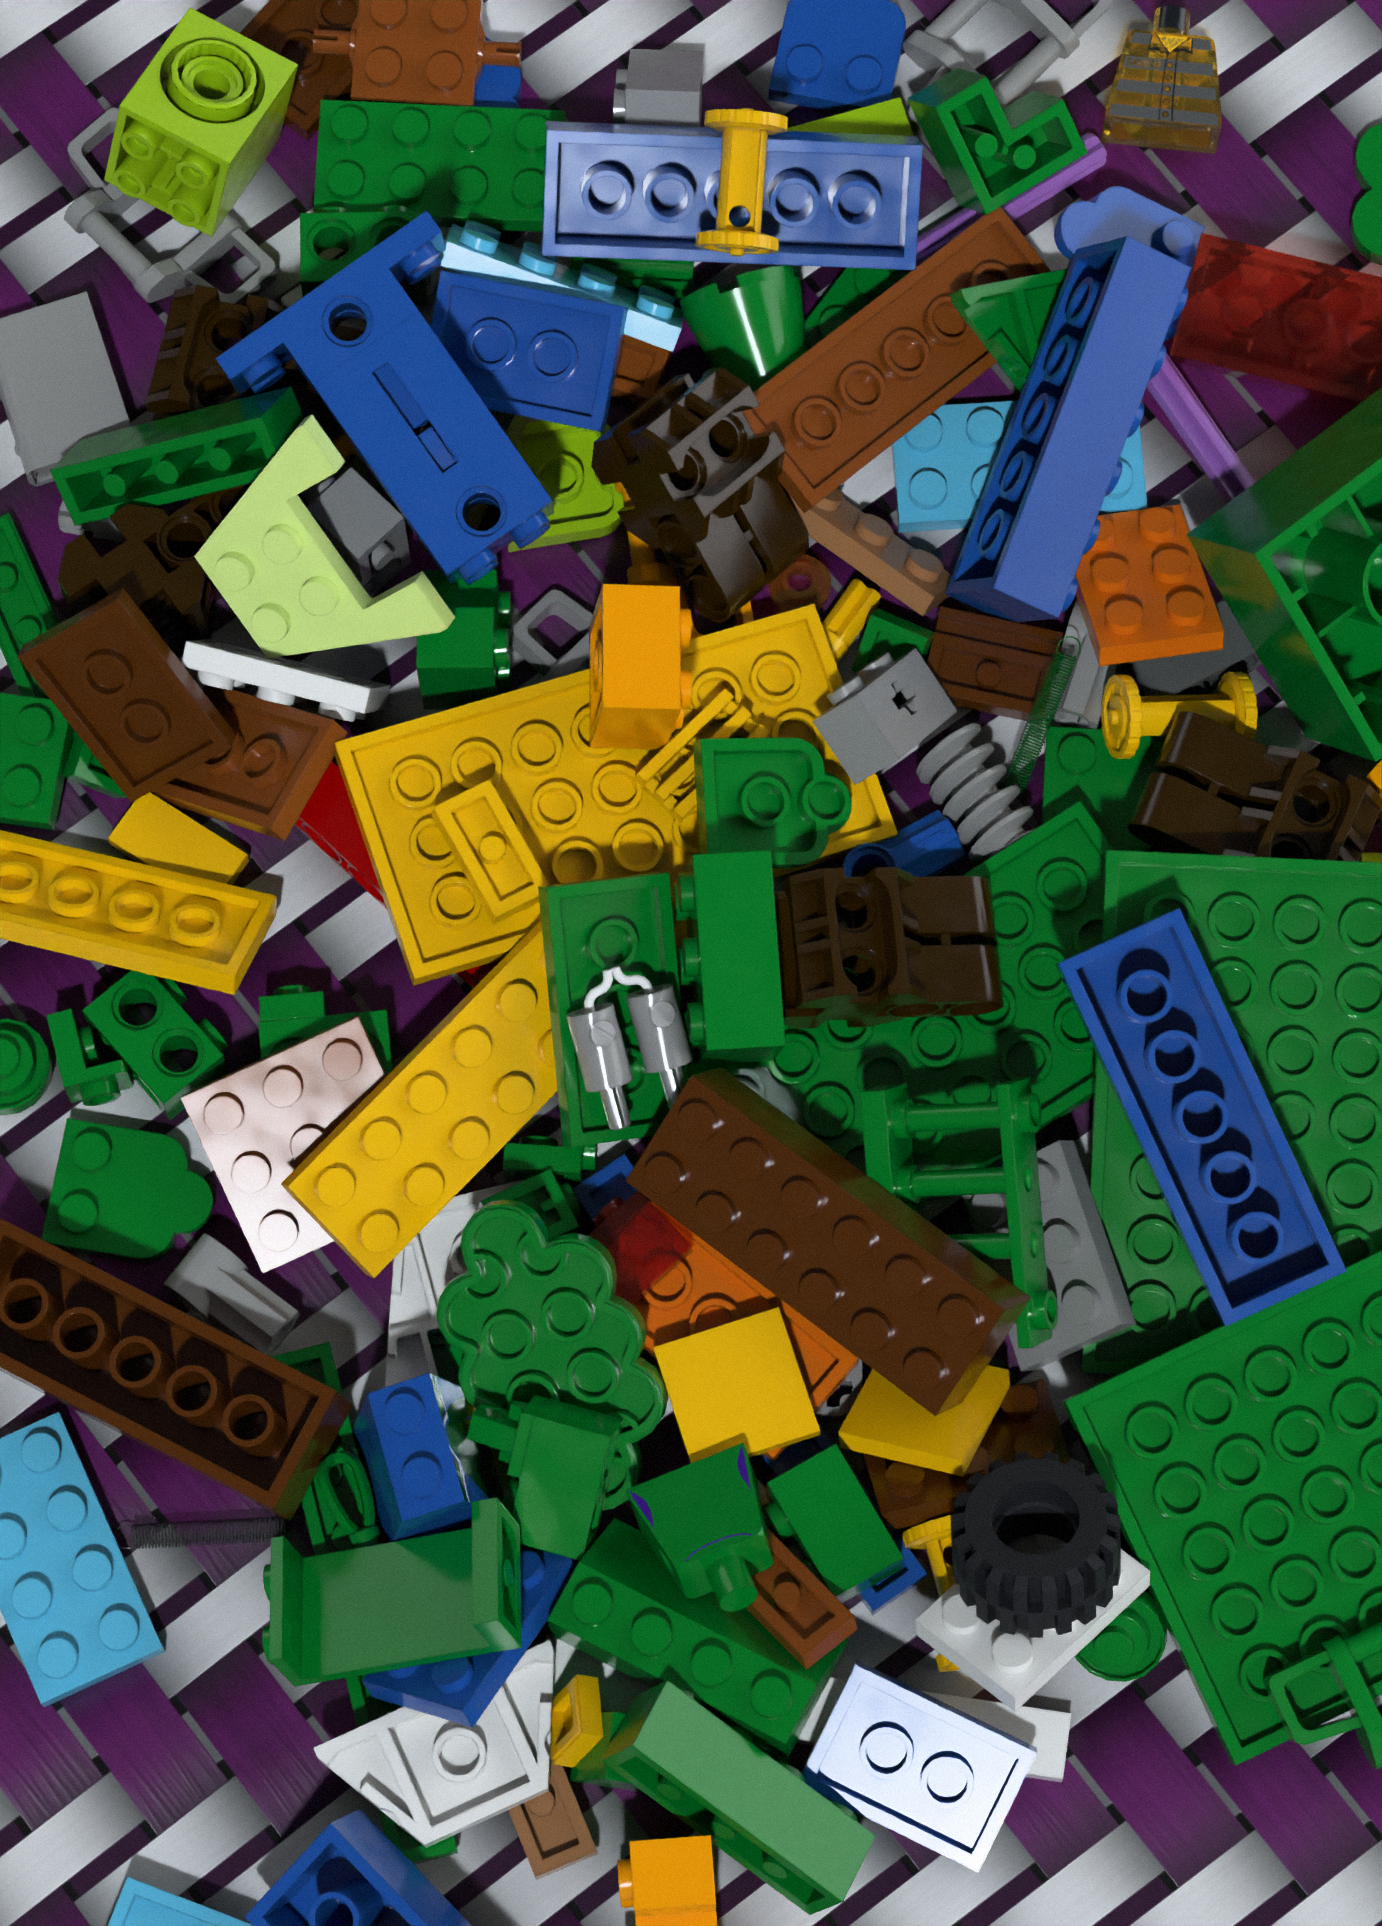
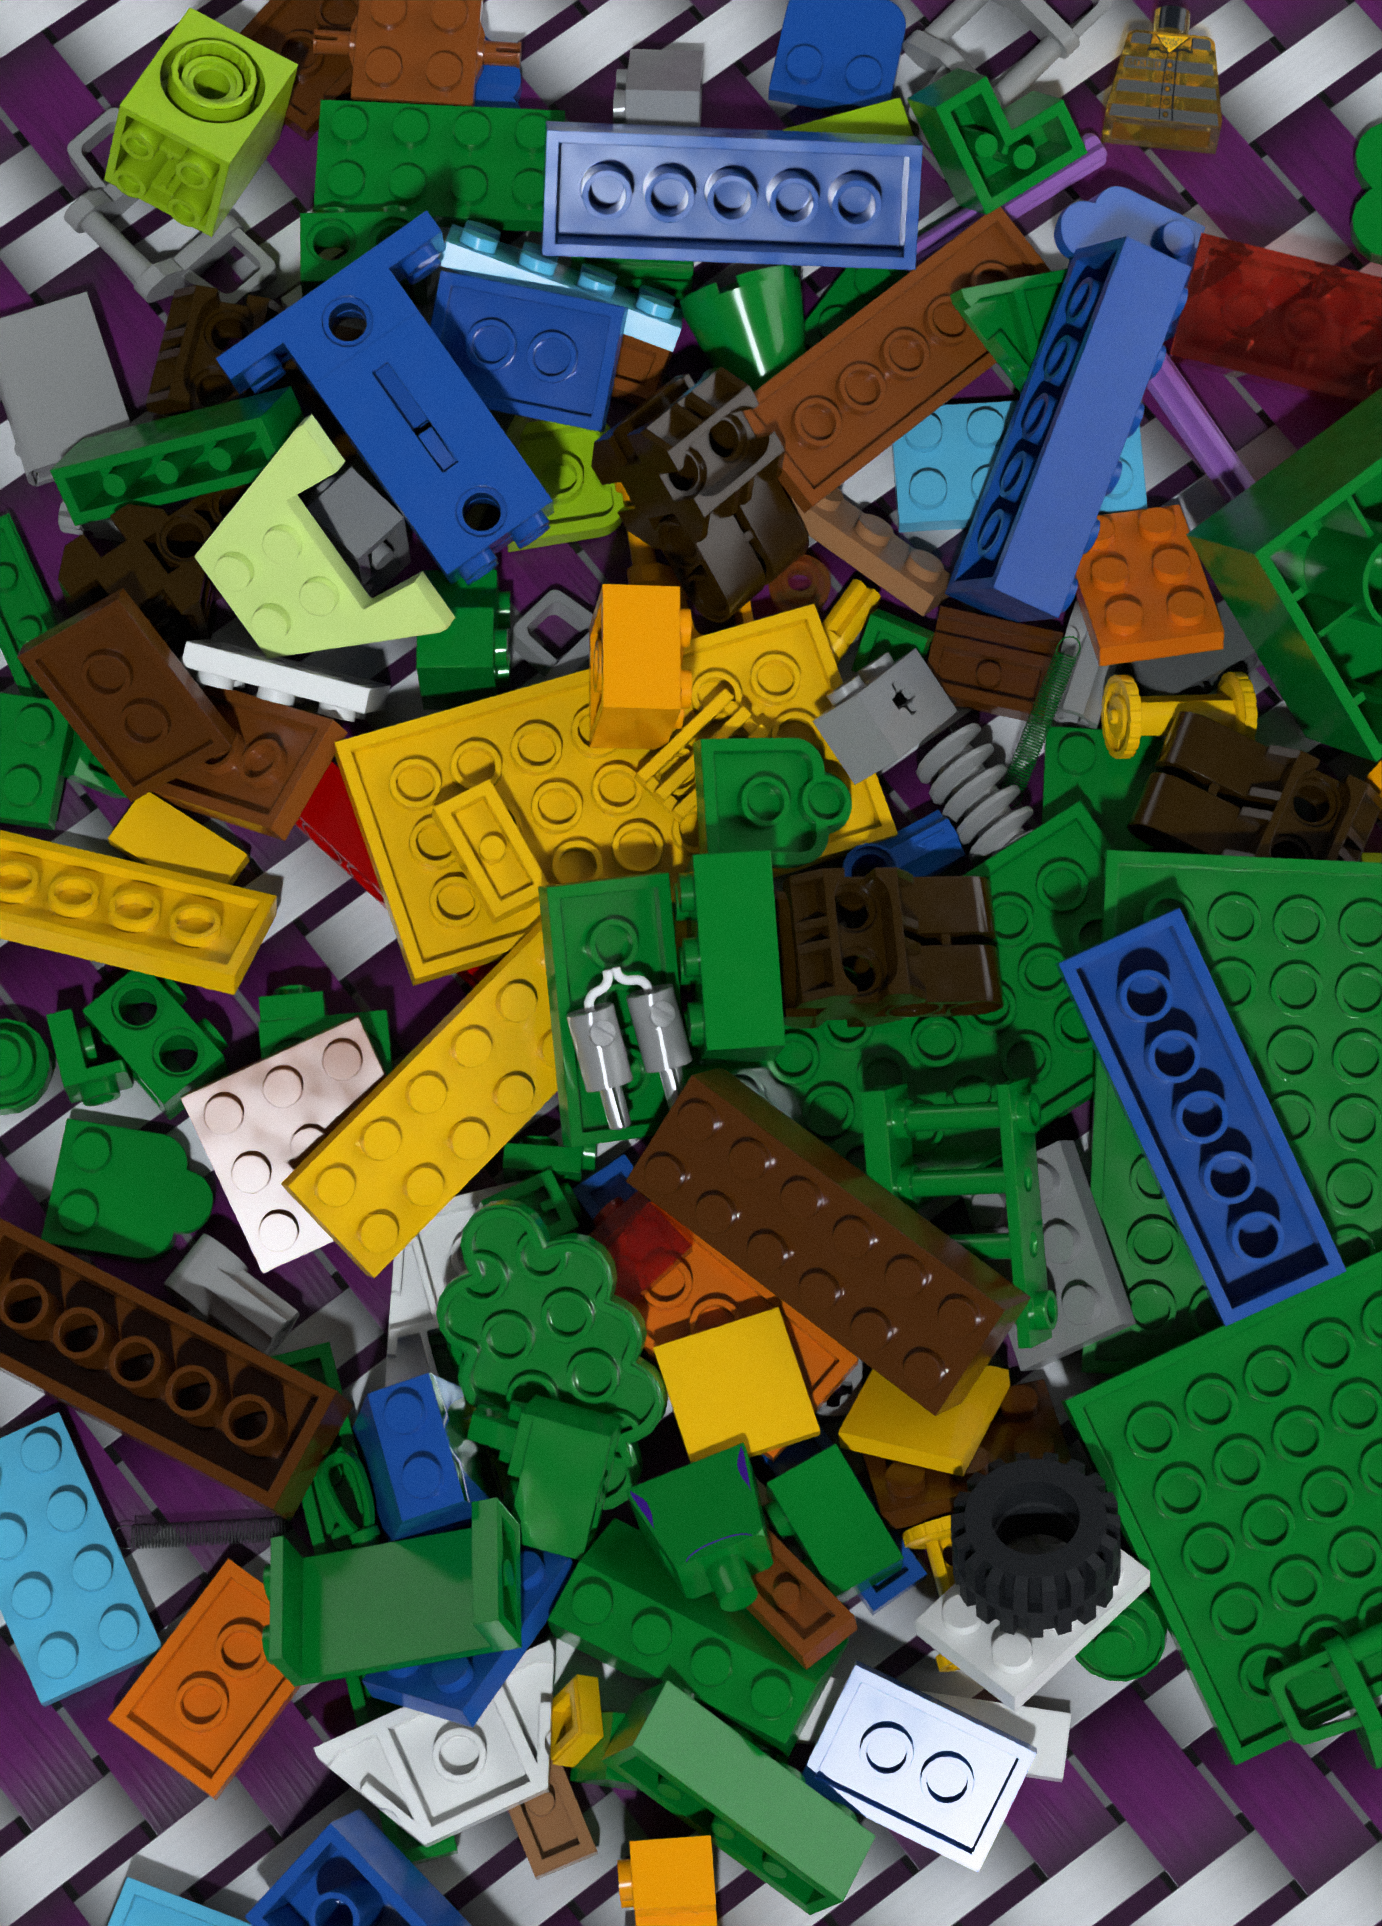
yellow hose [695,108,788,256] -> none
none -> orange plate [108,1558,302,1801]

